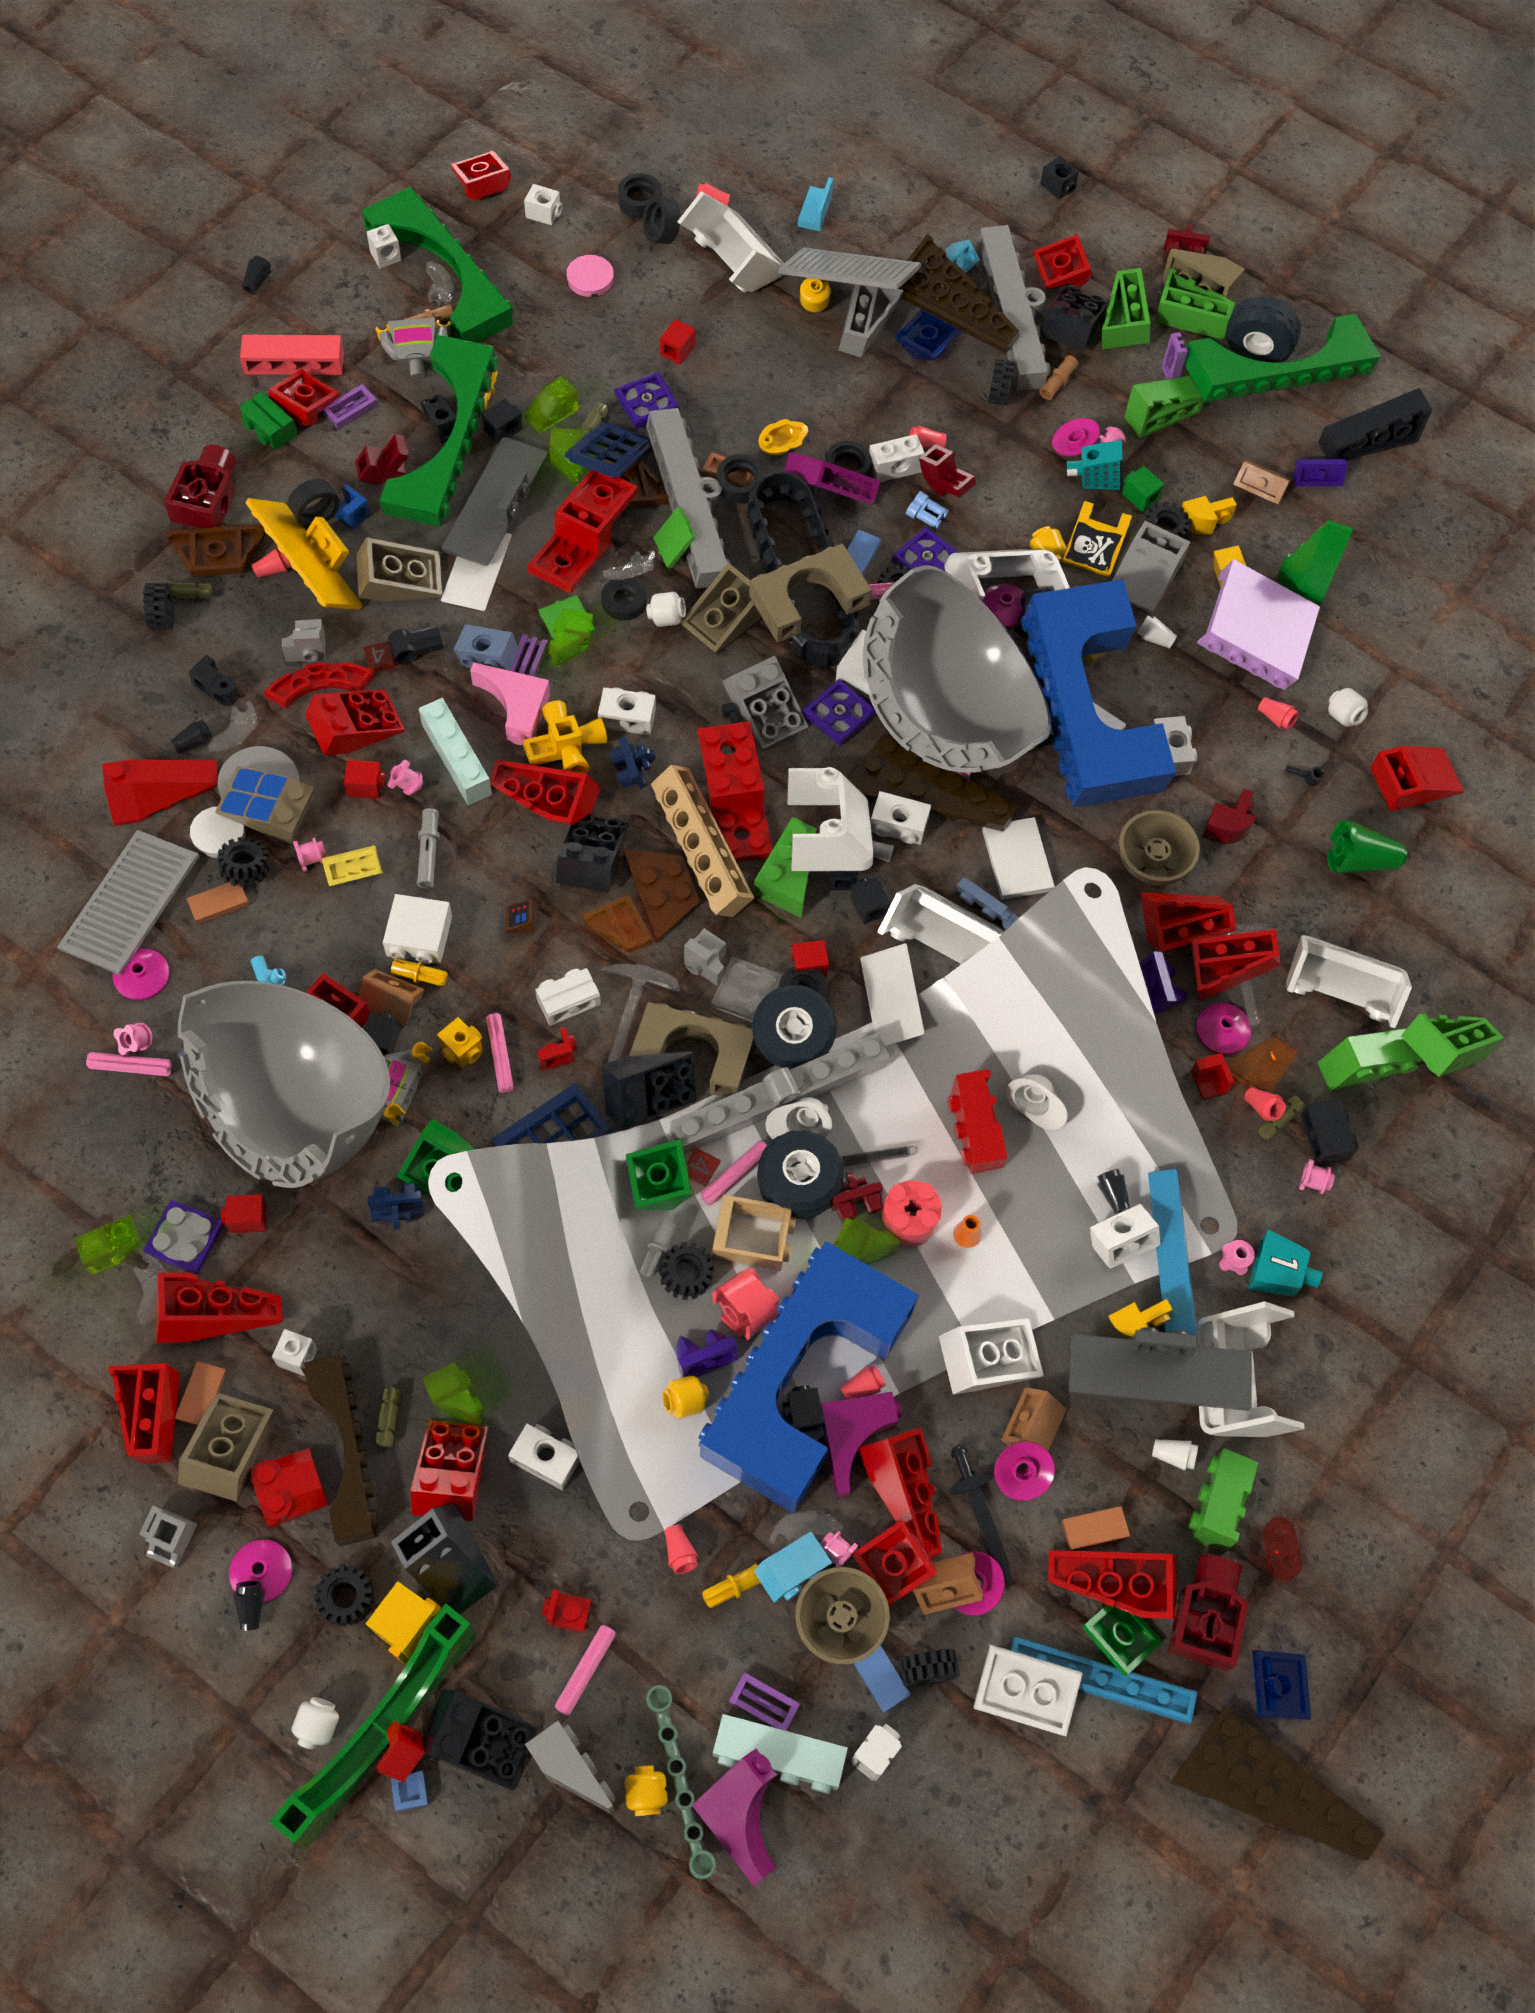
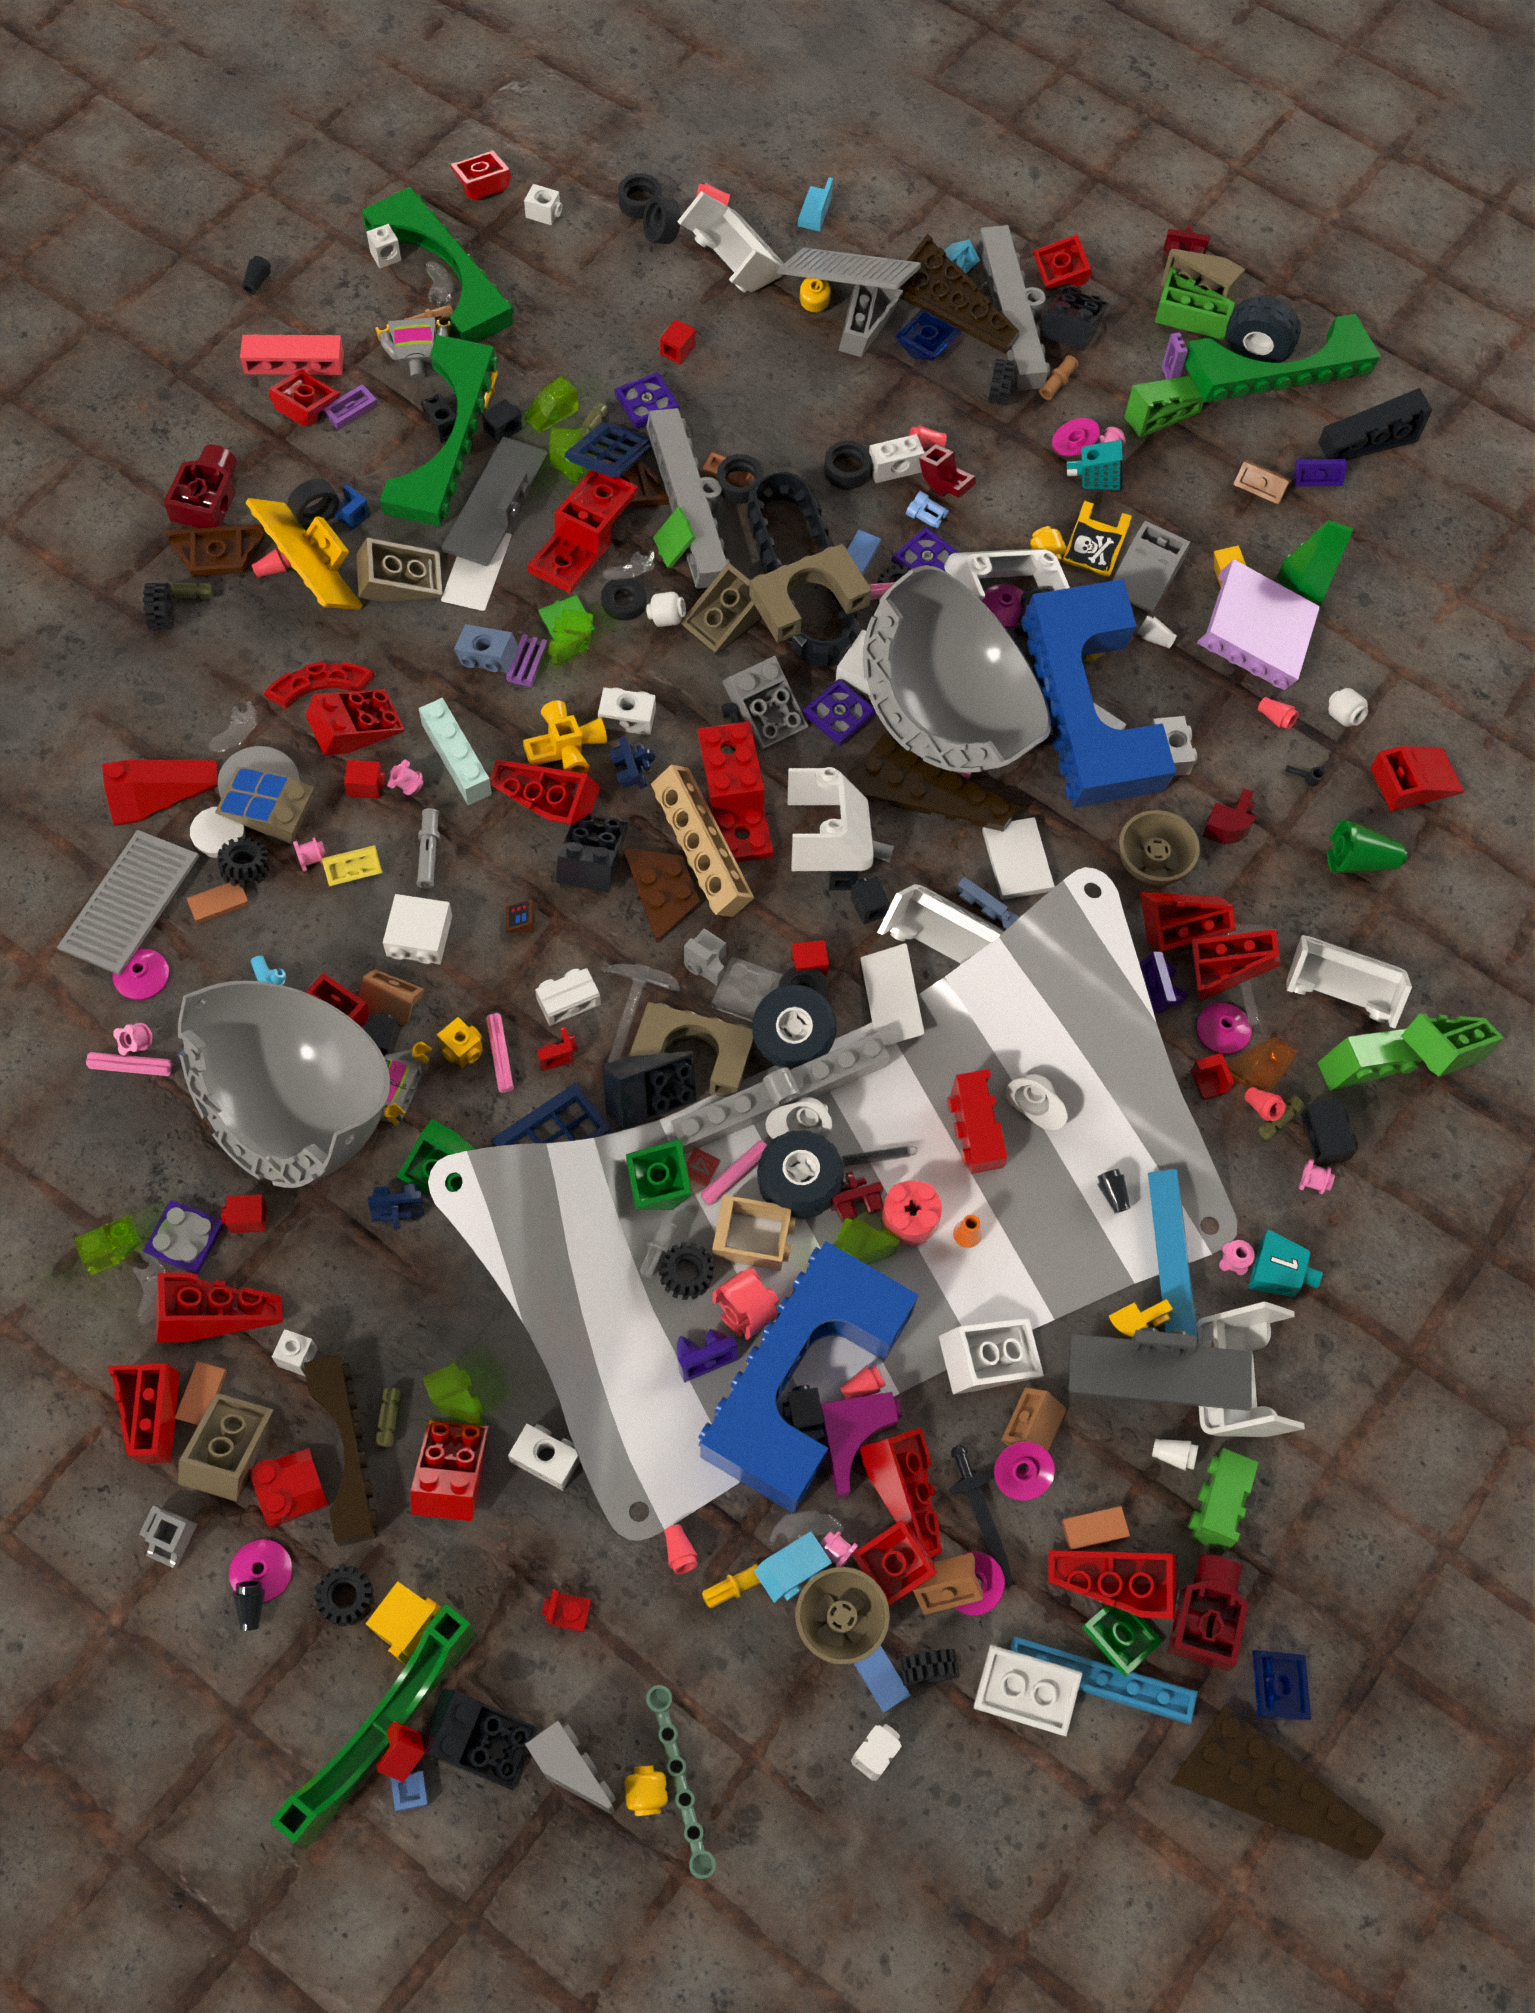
black cone [171,720,213,753] -> none
black leg [188,654,239,706] -> none
green brick [240,391,298,450] -> none
light grey brick [282,619,325,662] -> none
white head [291,1697,339,1750] -> none
dark red brick [355,434,409,485] -> none
clear red tile [363,641,395,672] -> none
black piece [388,626,444,664] -> none
yellow axle [391,957,448,986] -> none
black slope [391,1503,499,1615] -> none
bright pink arch [470,662,550,745] -> none
bright pink axle [555,1625,615,1716] -> none
bright pink tile [567,255,614,297] -> none
clear orange wing [581,894,653,953] -> none
yellow head [662,1376,709,1419] -> none
magenta arch [692,1748,777,1886] -> none
light aqua brick [713,1714,847,1794] -> none
medium lavender tile [729,1672,800,1731] -> none
bright green wedge [754,817,816,918] -> none
yellow arm [758,419,808,455] -> none
magenta arch [784,452,881,505] -> none
white brick [870,791,931,845] -> none
black brick [1040,156,1079,200] -> none
white brick [1090,1204,1161,1269] -> none
bright green wedge [1102,268,1150,350] -> none
green brick [1122,466,1165,513] -> none
black tyre [1143,502,1190,539] -> none
yellow brick [1182,496,1237,535] -> none
clear red plate [1262,1517,1302,1581] -> none

